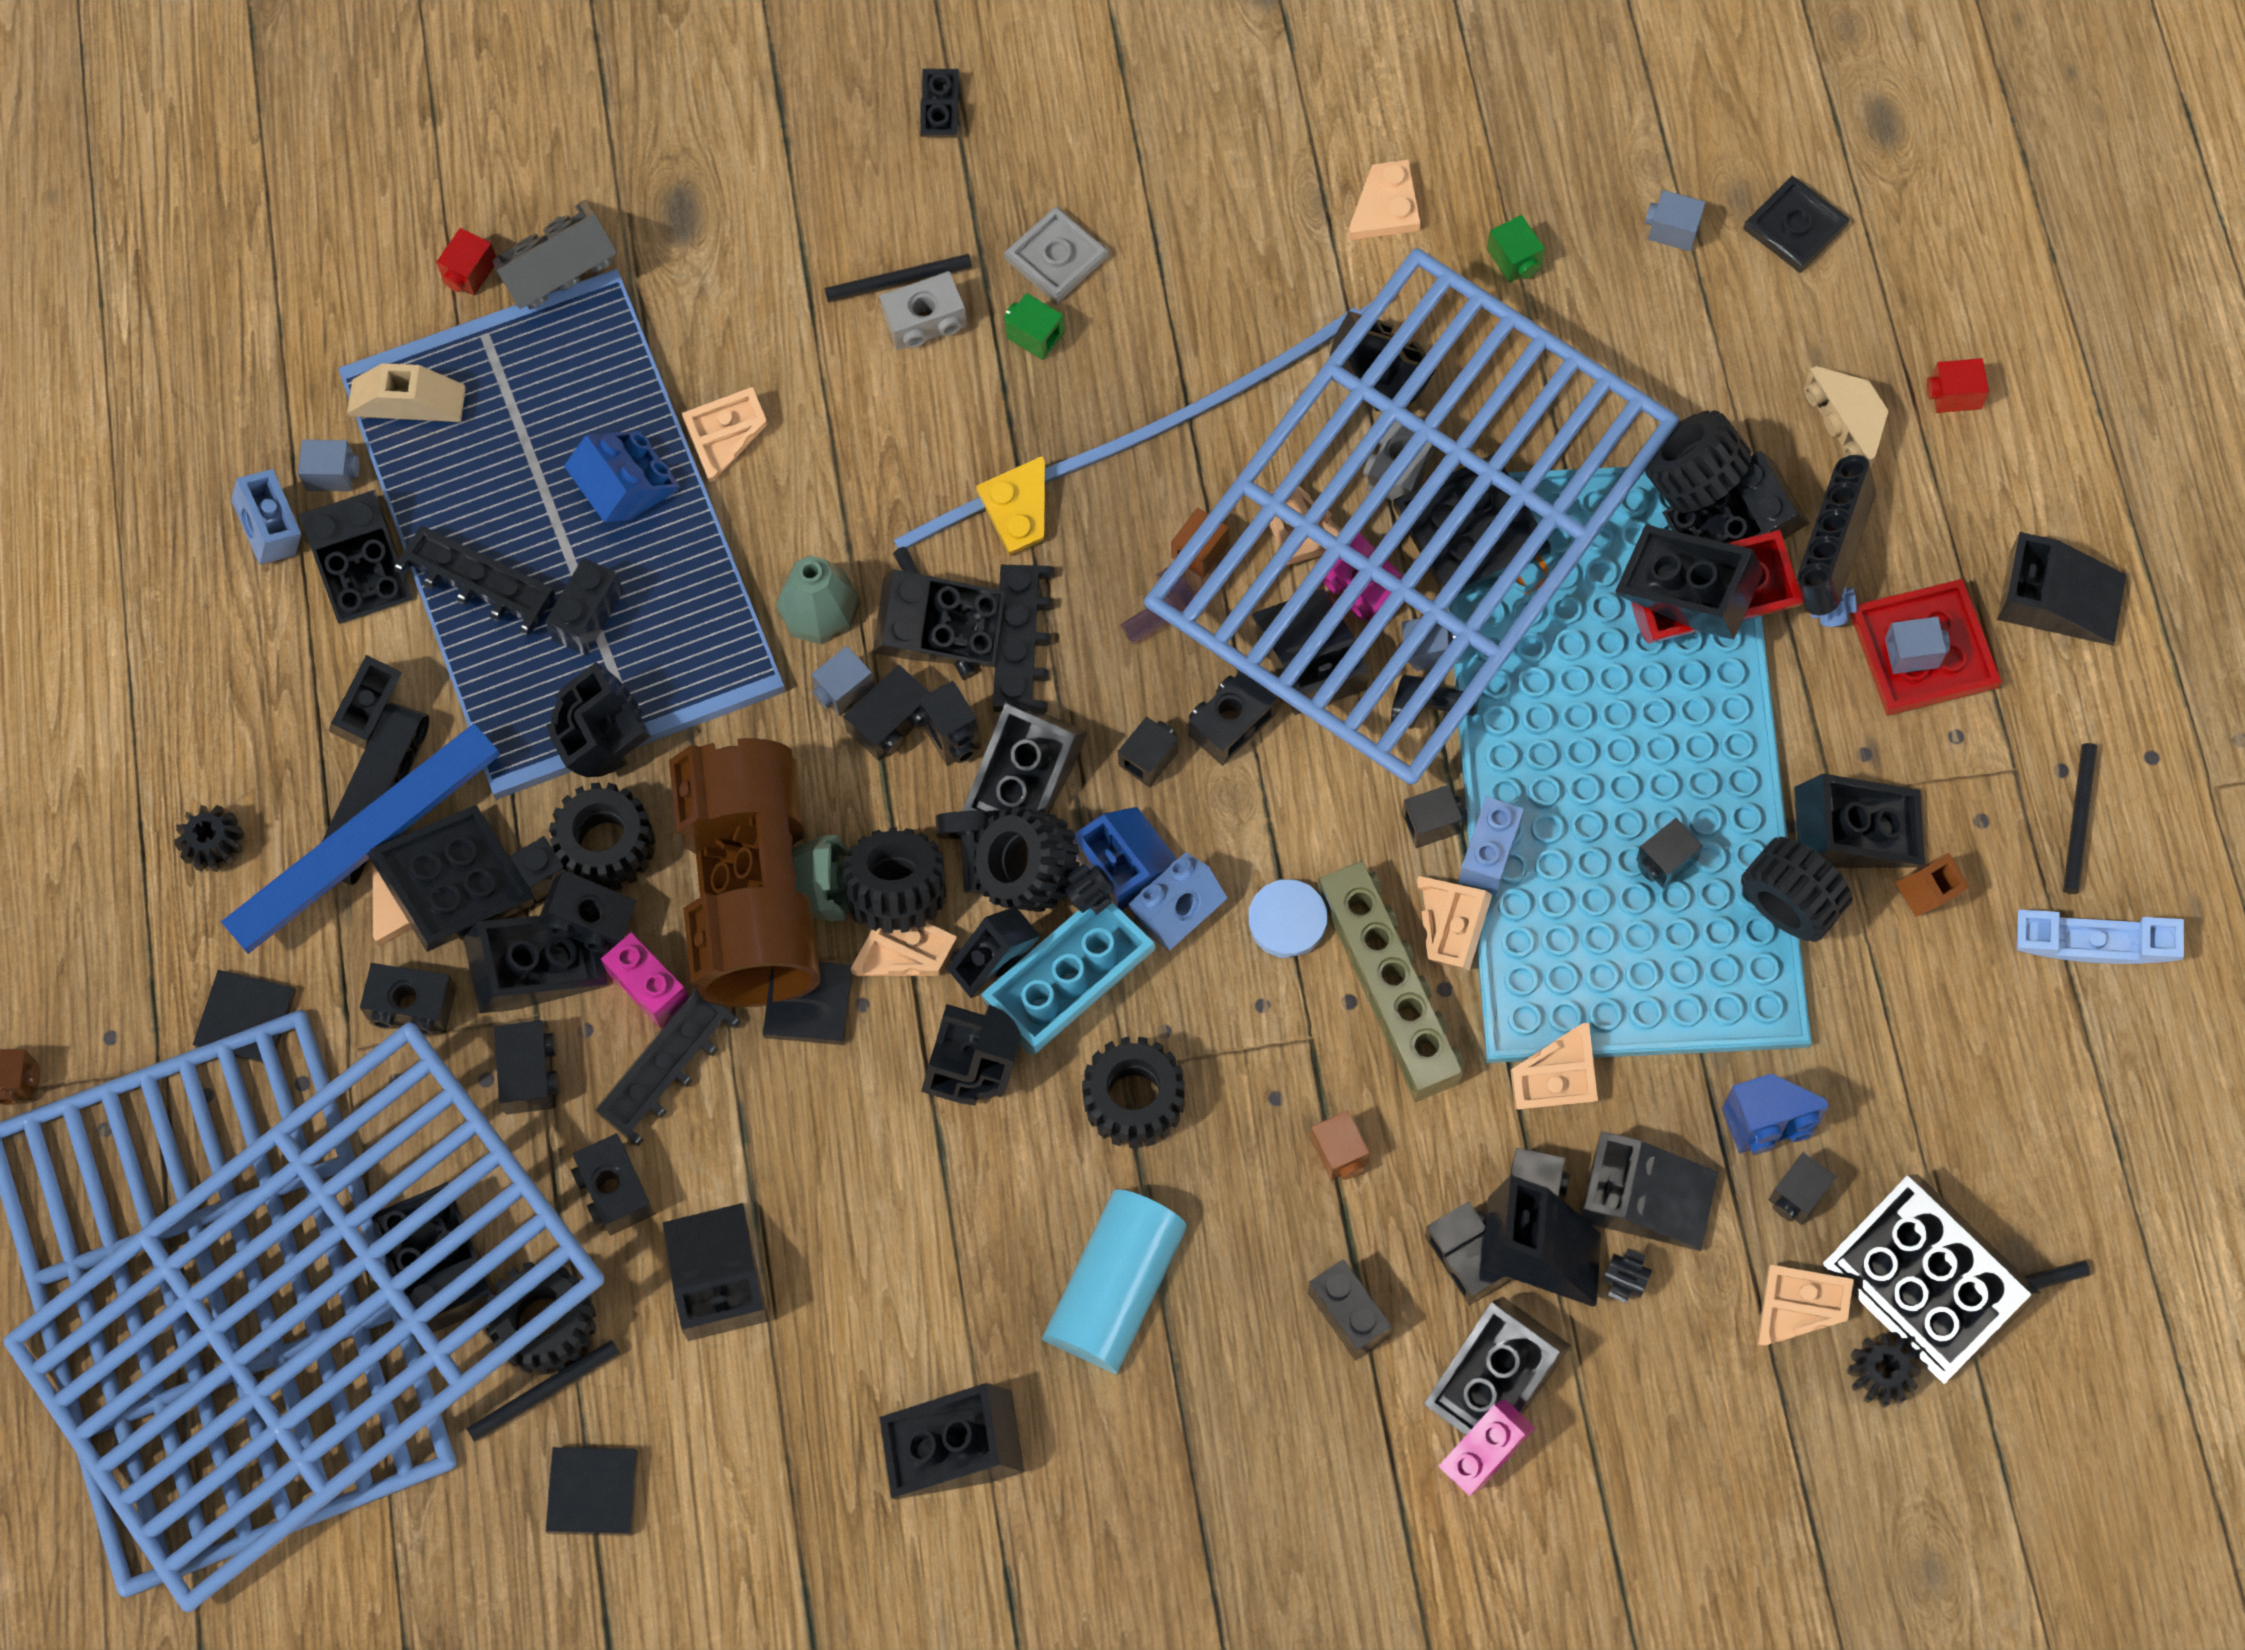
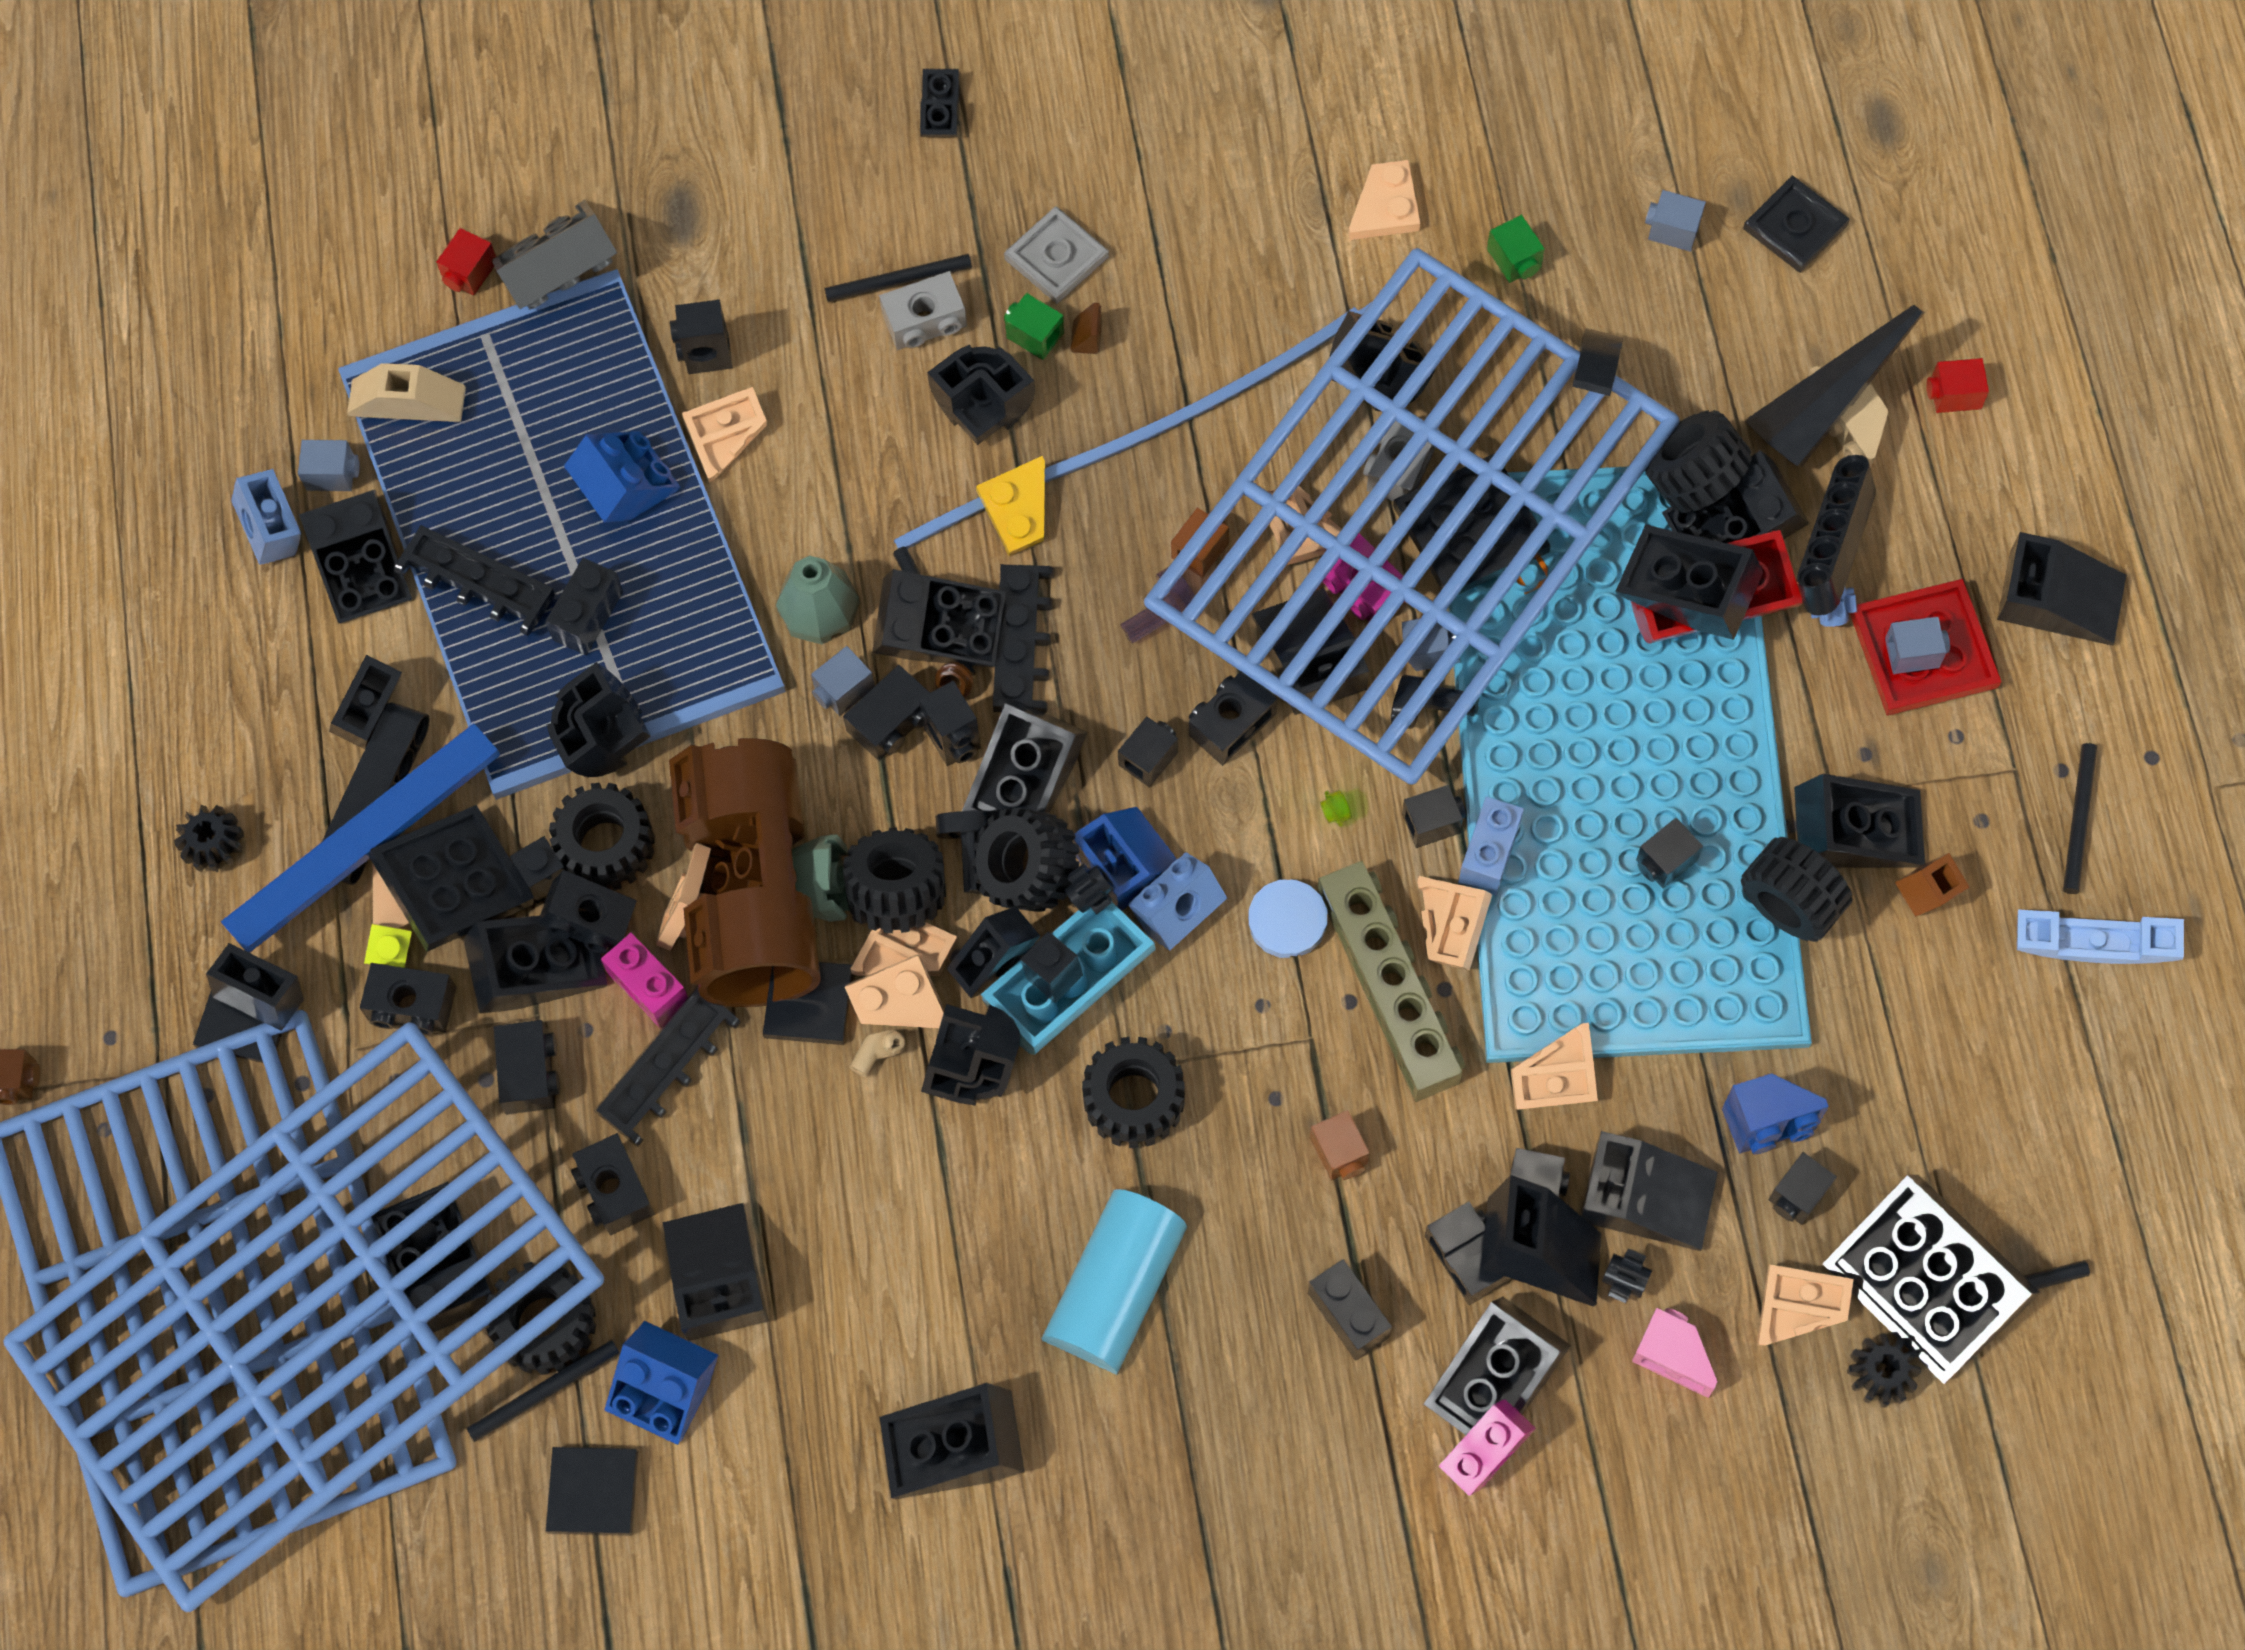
none -> black brick [206,943,304,1031]
none -> neon yellow plate [364,924,412,968]
none -> blue slope [604,1321,718,1445]
none -> light nougat wing [656,843,711,951]
none -> black brick [670,299,733,375]
none -> light nougat wing [845,953,945,1028]
none -> tan arm [849,1030,906,1077]
none -> black brick [927,344,1035,445]
none -> reddish brown plate [935,662,974,698]
none -> black brick [1020,931,1083,1003]
none -> reddish brown slope [1071,303,1102,354]
none -> clear neon green plate [1320,789,1353,827]
none -> black slope [1572,328,1623,396]
none -> bright pink slope [1632,1308,1717,1398]
none -> black wedge [1745,305,1925,467]

